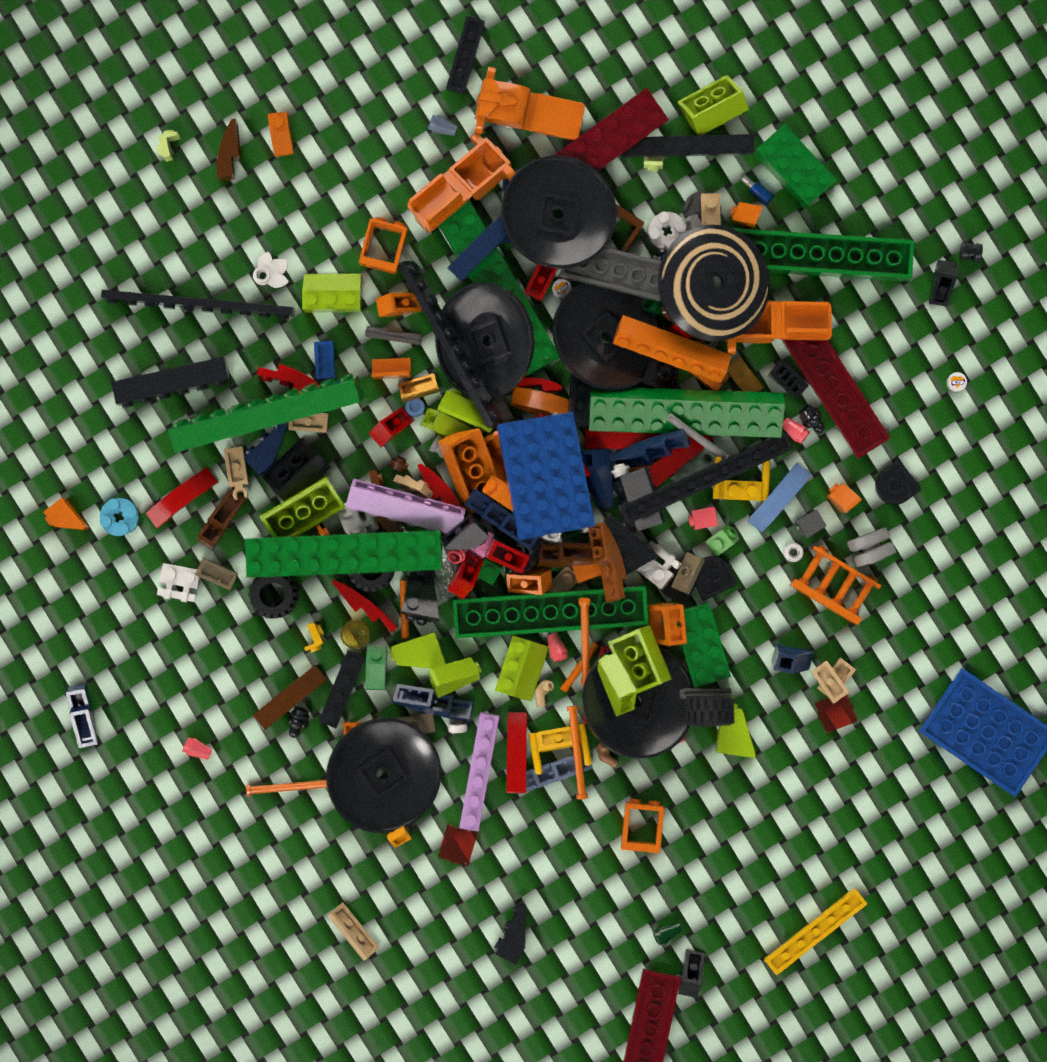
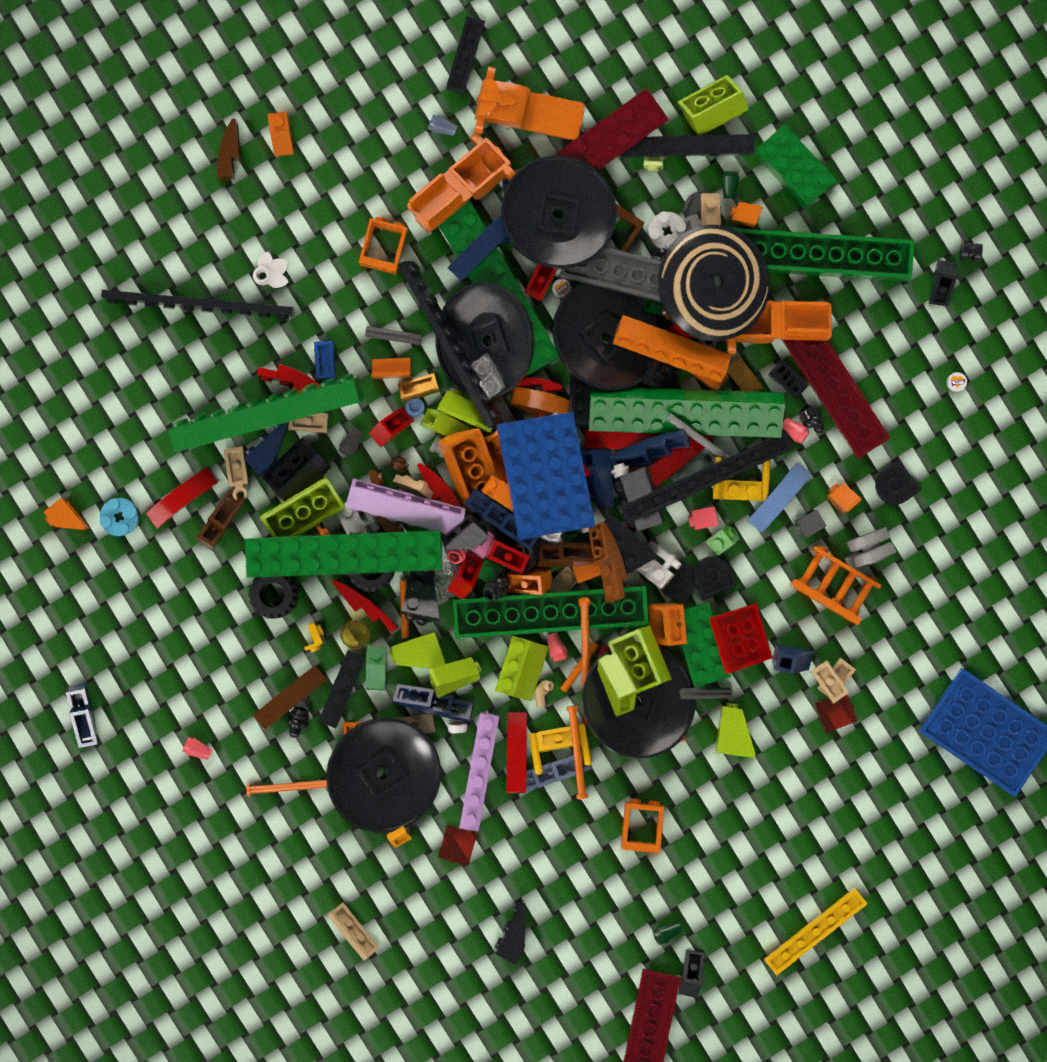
black brick [111,356,231,408] -> none
yellowish green bracket [157,130,180,162] -> none
white plate [157,563,200,603] -> none
dark tan plate [195,557,238,591] -> none
lime slope [302,274,362,313] -> none
orange slope [376,292,422,317] -> none
medium nougat arm [597,743,619,768] -> none
dark tan plate [671,552,705,595] -> none
black tyre [685,696,735,726] -> none
clear blue piece [741,175,775,207] -> none
white plate [784,543,803,562] -> none
none -> dark grey cone [338,428,363,457]
none -> clear slope [471,353,505,398]
none -> black piece [483,576,511,601]
none -> red plate [709,603,772,674]
none -> dark green cone [721,171,740,199]

